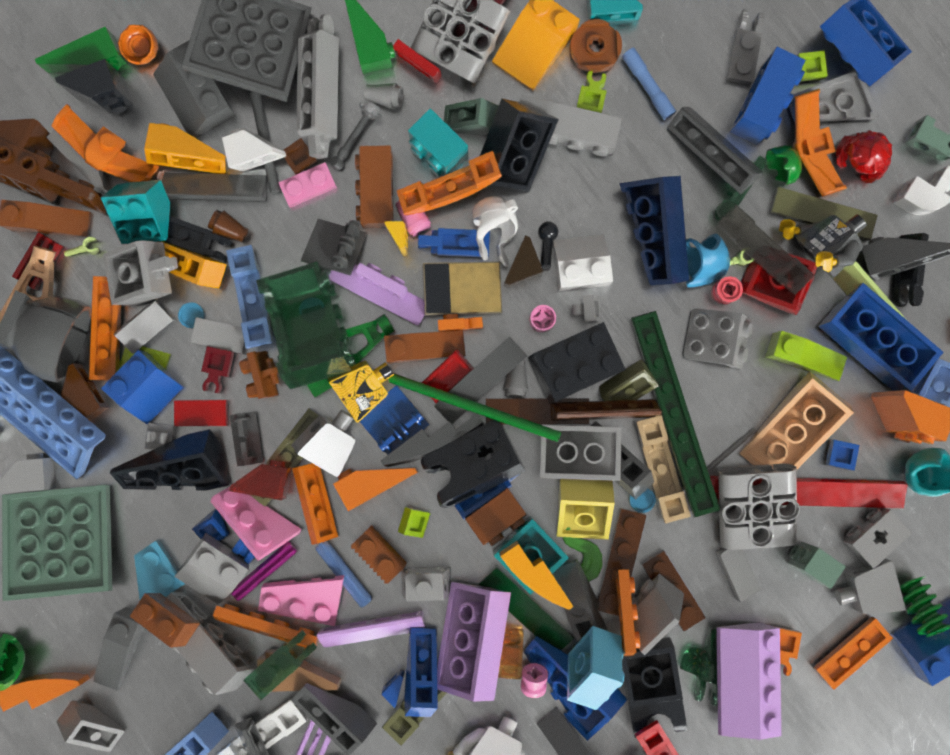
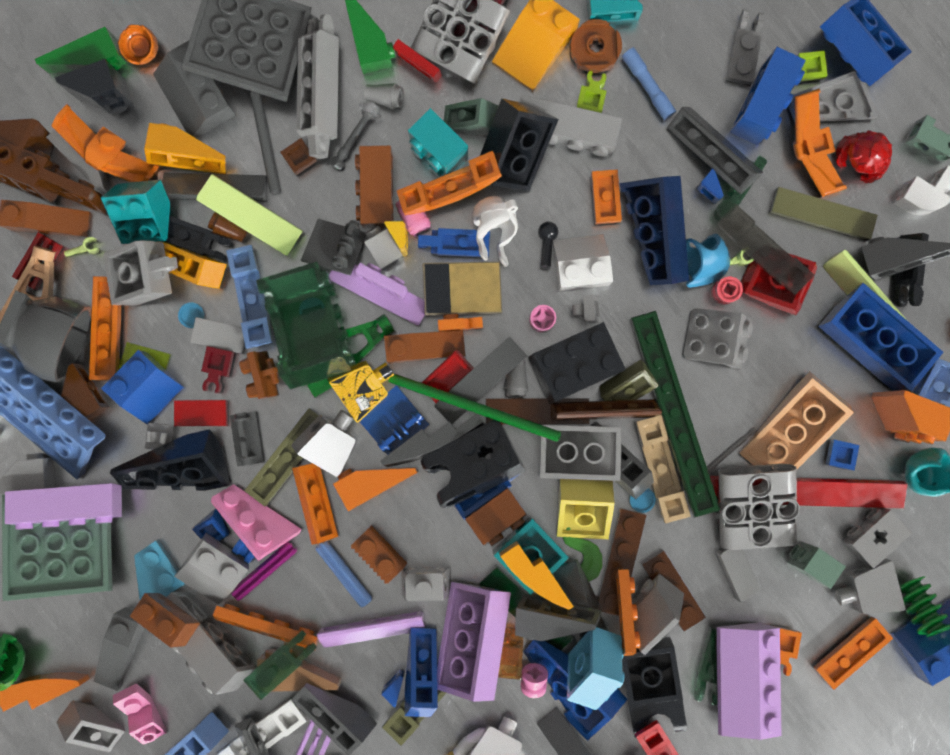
light grey tile [114,300,173,354] -> none
white slope [222,128,286,171] -> none
clear red slope [229,459,292,500] -> none
bright pink wing [258,575,344,626] -> none
bright pink plate [278,162,337,208] -> none
lime plate [398,507,430,538] -> none
dark brown slope [504,235,543,288] -> none
clear green tile [680,647,710,678] -> none
green hair [765,145,802,185] -> none
lime slope [765,331,847,381] -> none
torso [779,214,867,278] -> none
none -> lavender brick [5,483,122,530]
none -> bright pink slope [113,683,167,745]
none -> yellowish green slope [196,174,303,256]
none -> light grey brick [363,226,403,269]
none -> dark grey slope [515,594,602,641]
none -> orange plate [591,169,622,224]
none -> blue slope [696,169,724,204]

